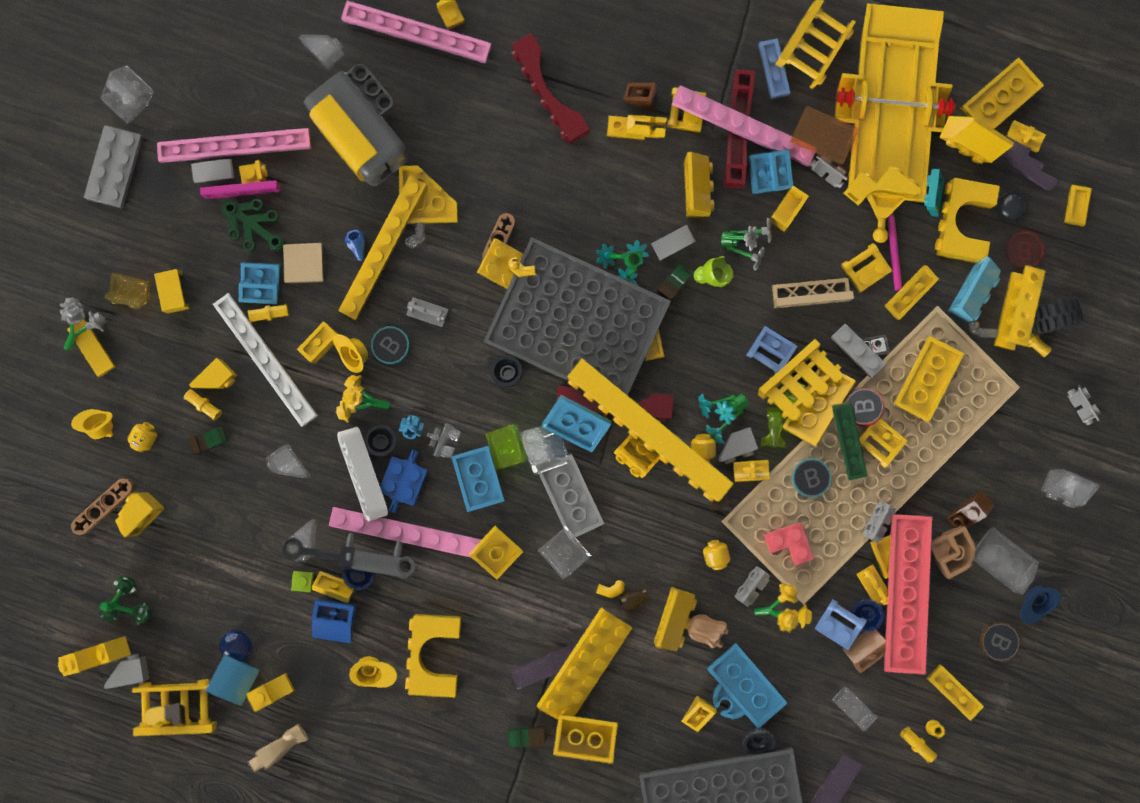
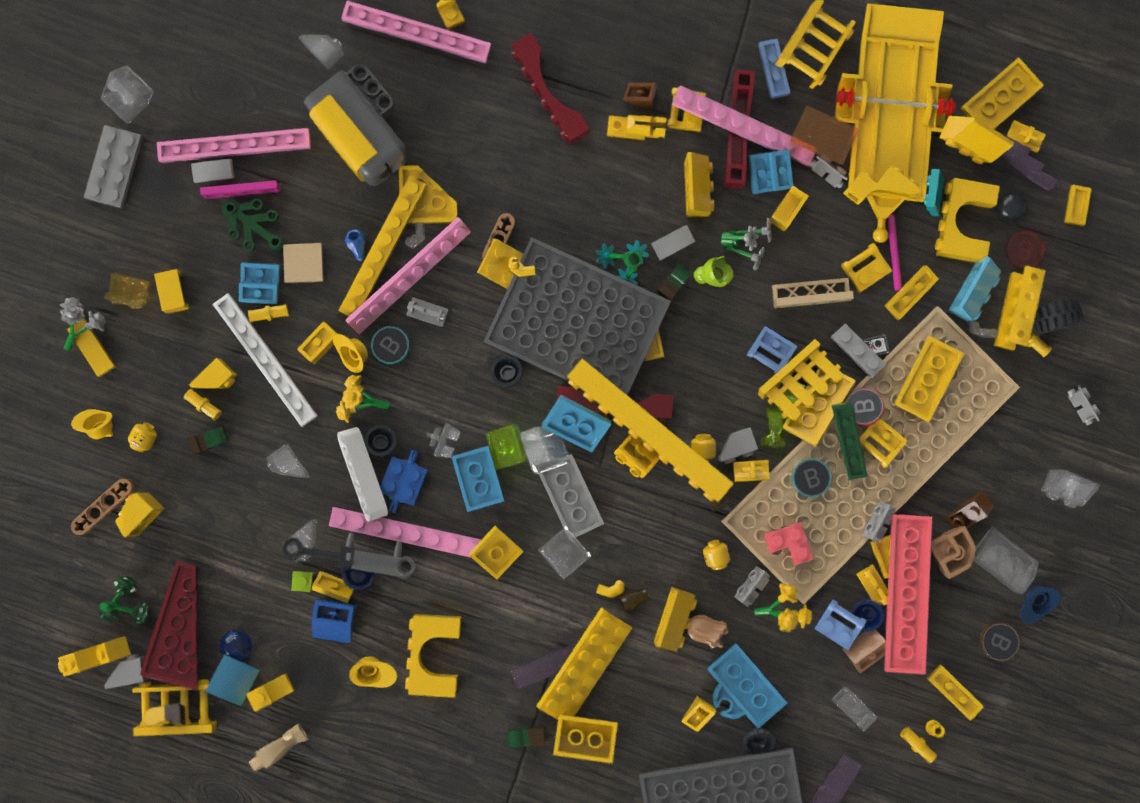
yellow bracket [239,160,268,184] -> none
dark azure gear [399,415,424,439] -> none
plant [698,394,749,444] -> none
none -> dark red wing [140,561,198,691]
none -> bright pink plate [345,217,471,334]

